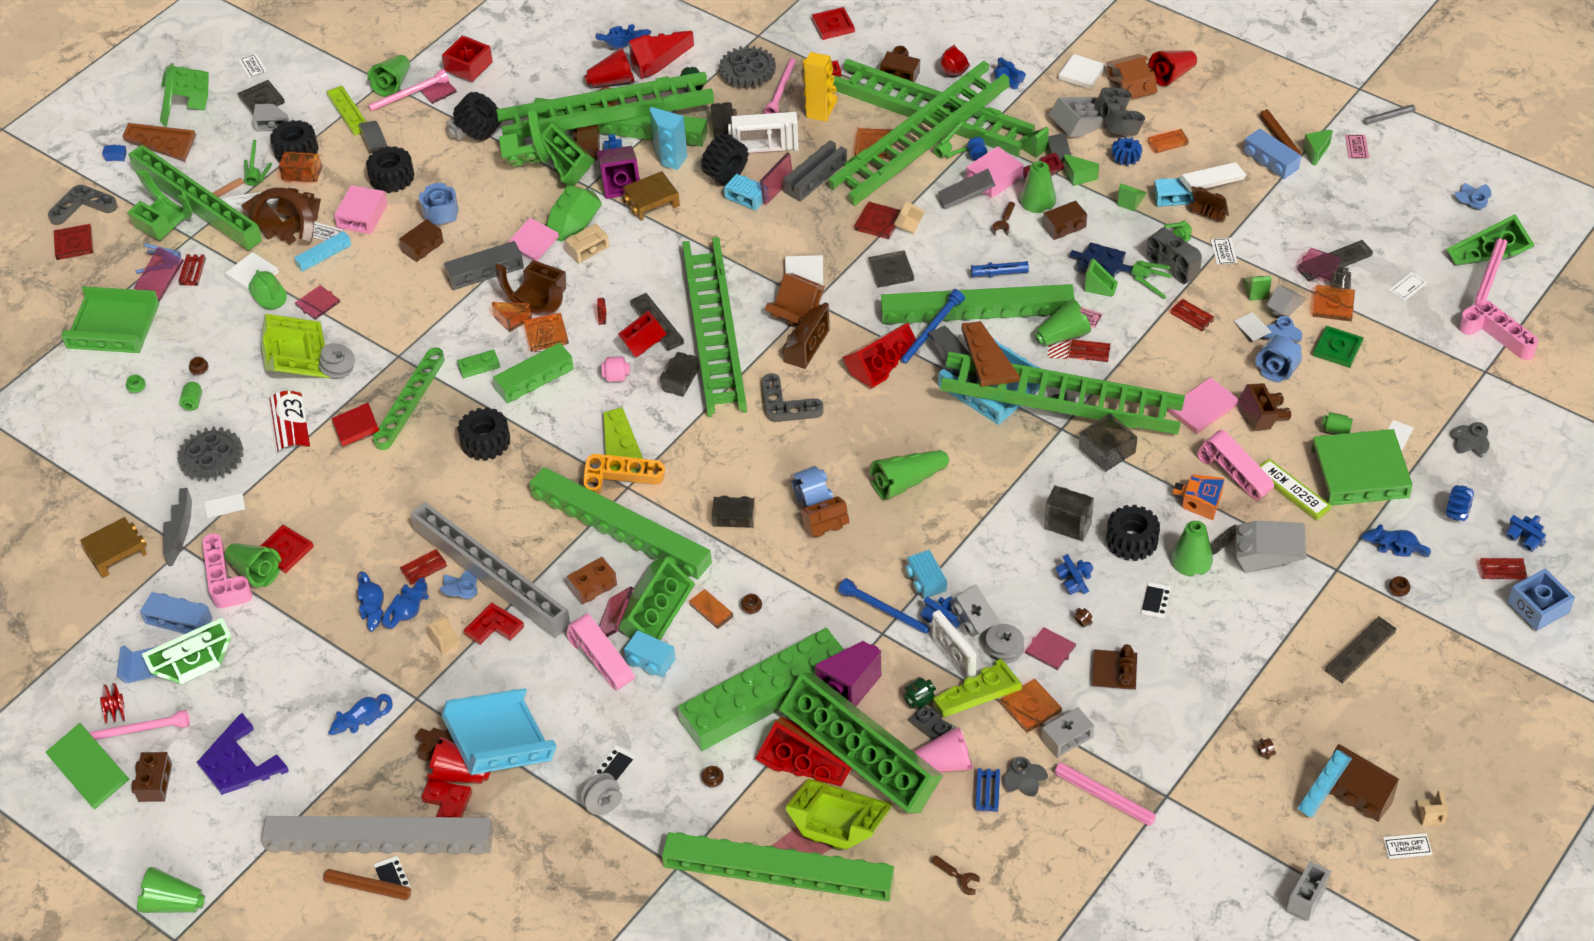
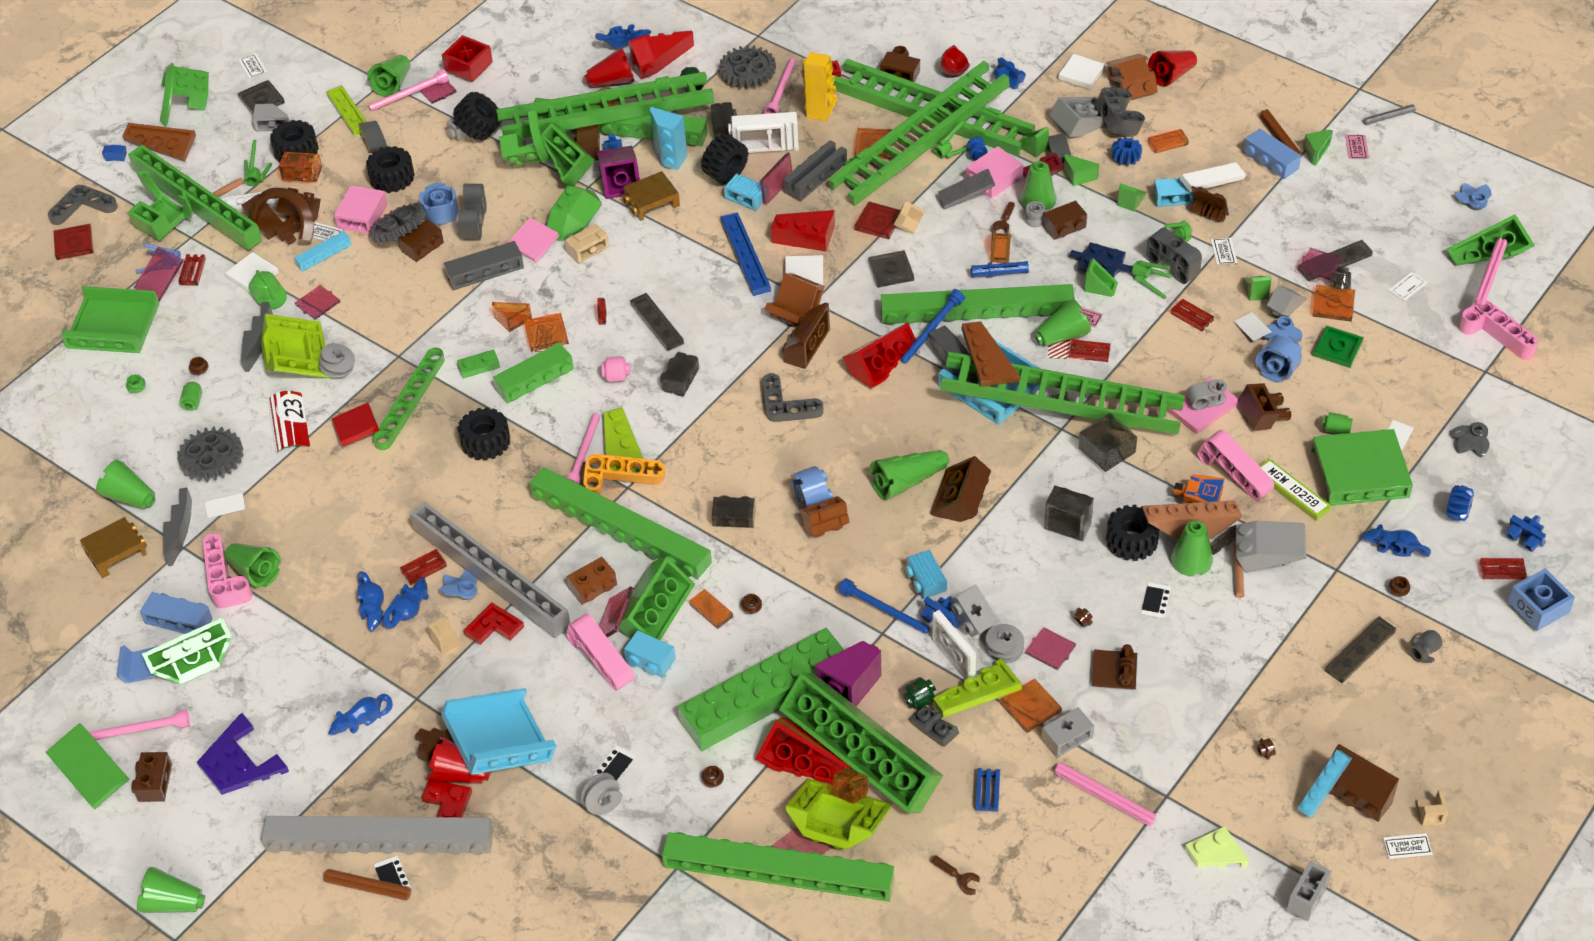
red piece [100,683,125,723] -> none
red tile [260,525,314,573] -> none
reddish brown piece [495,260,566,314] -> none
red brick [618,311,667,357] -> none
bright green ladder [682,237,747,417] -> none
red tile [812,7,855,40] -> none
bright pink cone [914,726,973,772] -> none
dark grey plate [1004,756,1048,797] -> none
blue hips [1056,554,1093,595] -> none
none -> bright green cone [96,459,156,509]
none -> dark grey slope [241,302,273,372]
none -> dark grey gear [369,203,426,244]
none -> dark grey beam [458,183,487,239]
none -> bright pink piece [565,413,600,485]
none -> blue tile [720,212,771,296]
none -> red wedge [771,210,835,252]
none -> clear orange brick [831,767,869,804]
none -> reddish brown slope [930,456,991,522]
none -> clear orange slope [990,233,1012,263]
none -> light grey wheel [1026,201,1045,227]
none -> nougat slope [1142,500,1242,540]
none -> yellowish green wing [1185,826,1249,867]
none -> light grey piece [1186,379,1227,410]
none -> nougat bar [1233,543,1244,598]
none -> dark grey animal [1407,630,1443,663]

